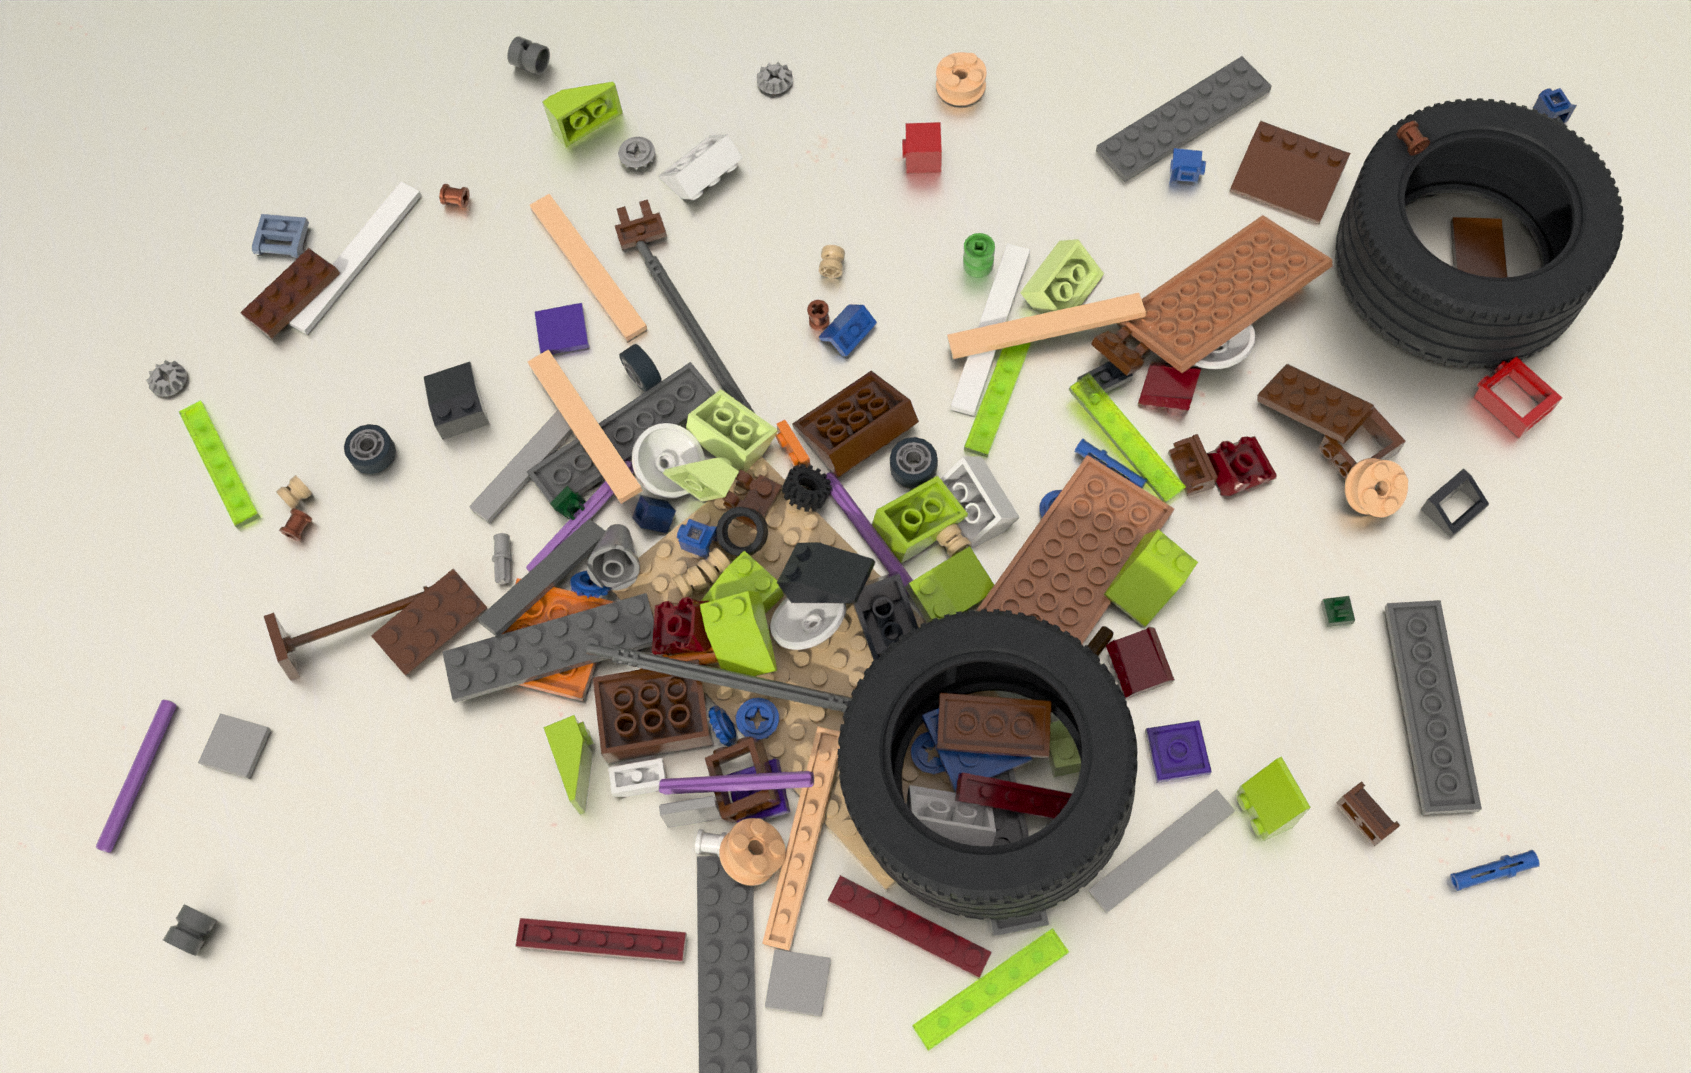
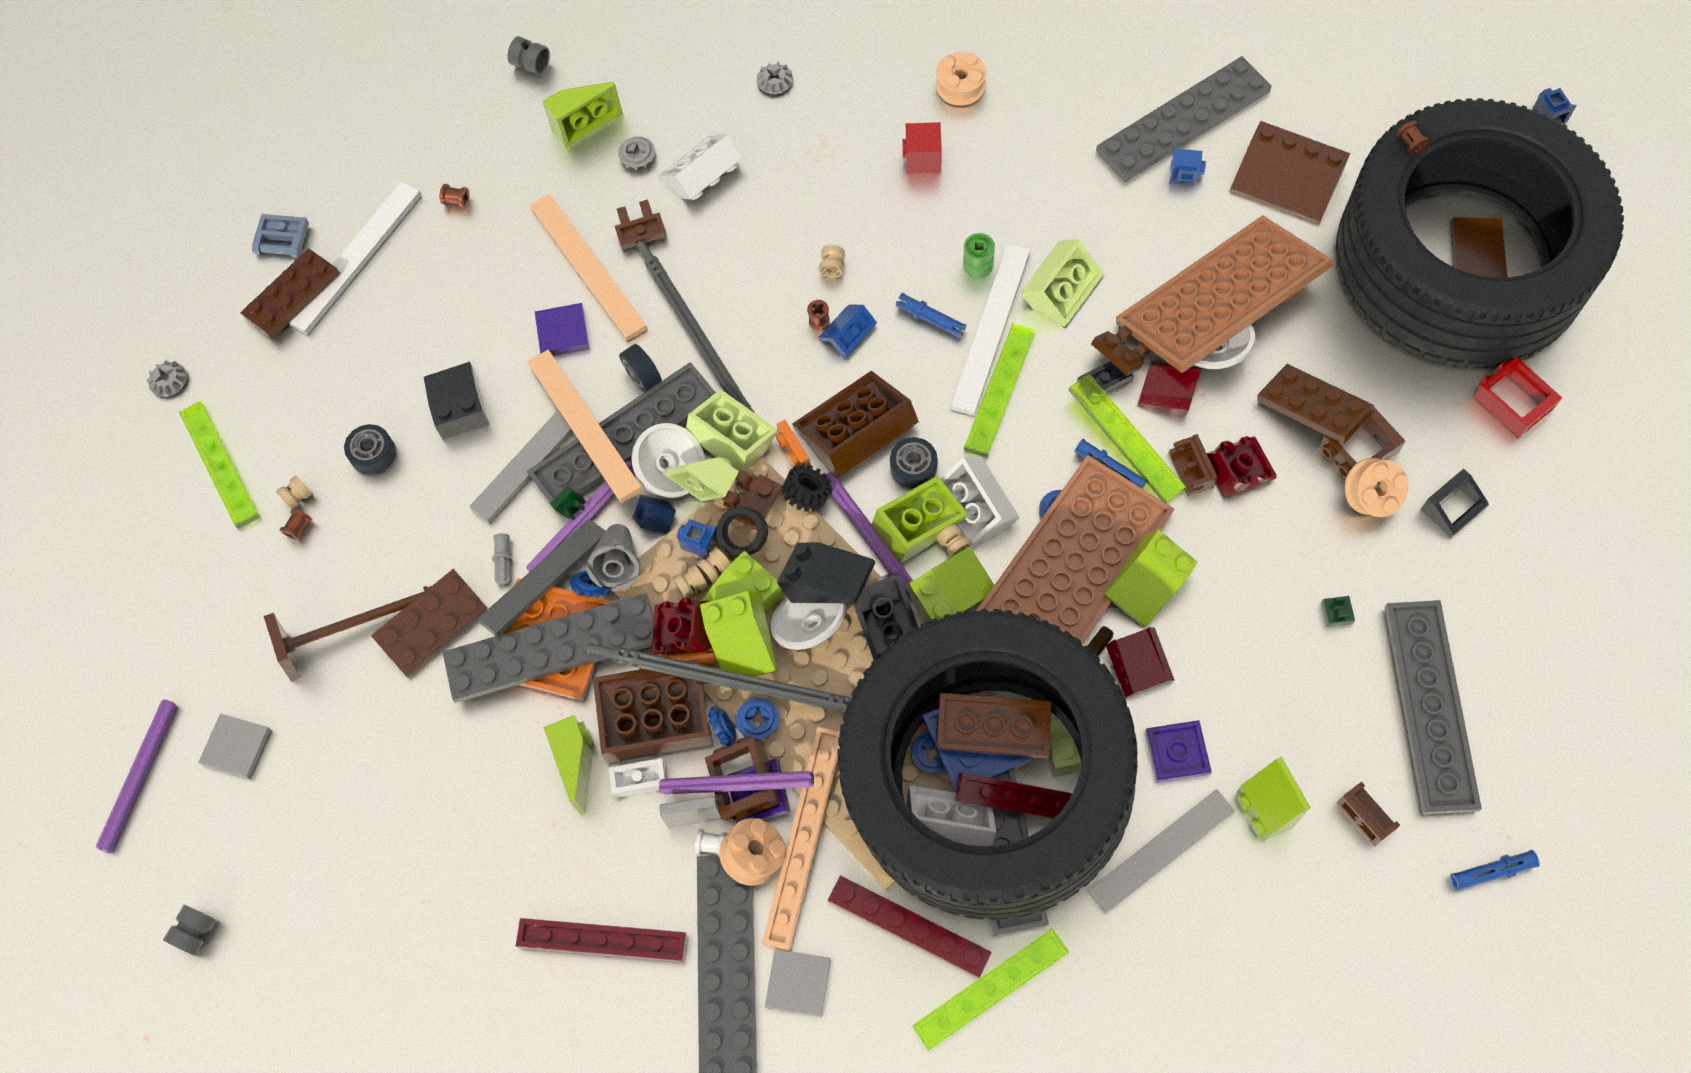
light nougat tile [947,293,1146,359] -> none
none -> blue pin [896,292,967,339]

